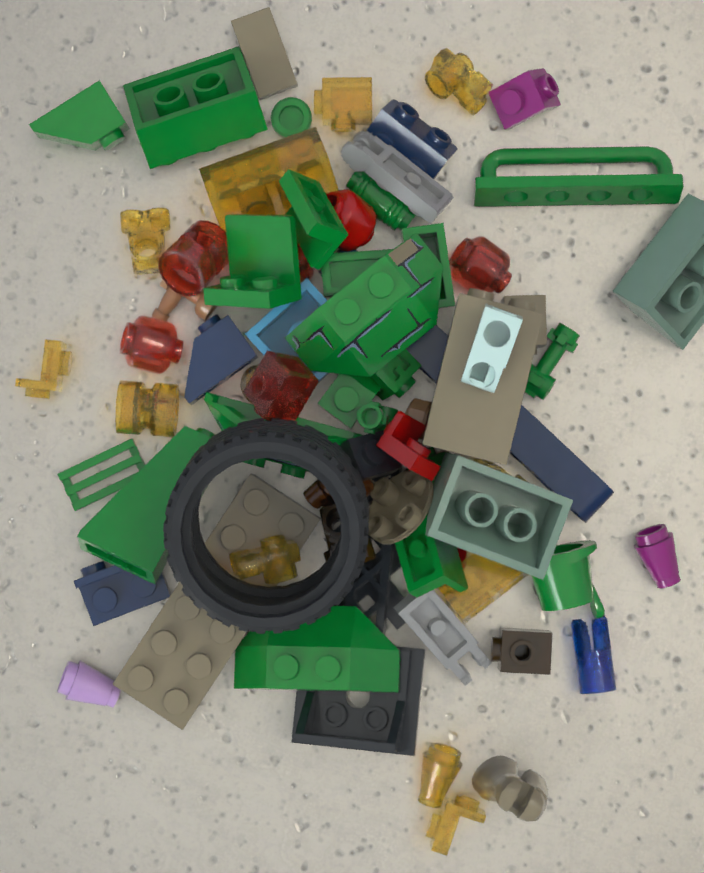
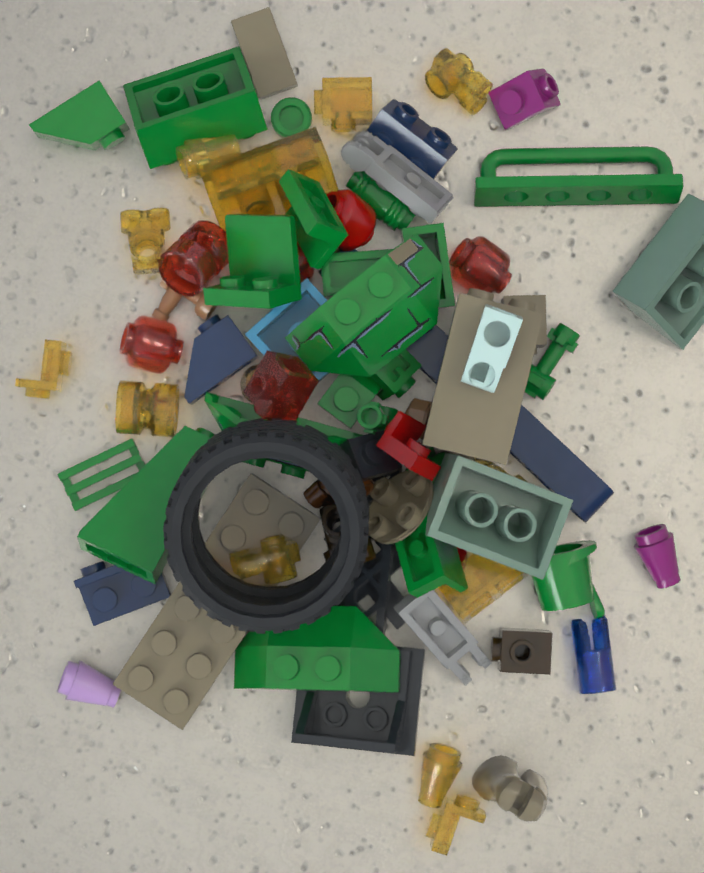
none -> clear yellow cone [176,134,241,180]

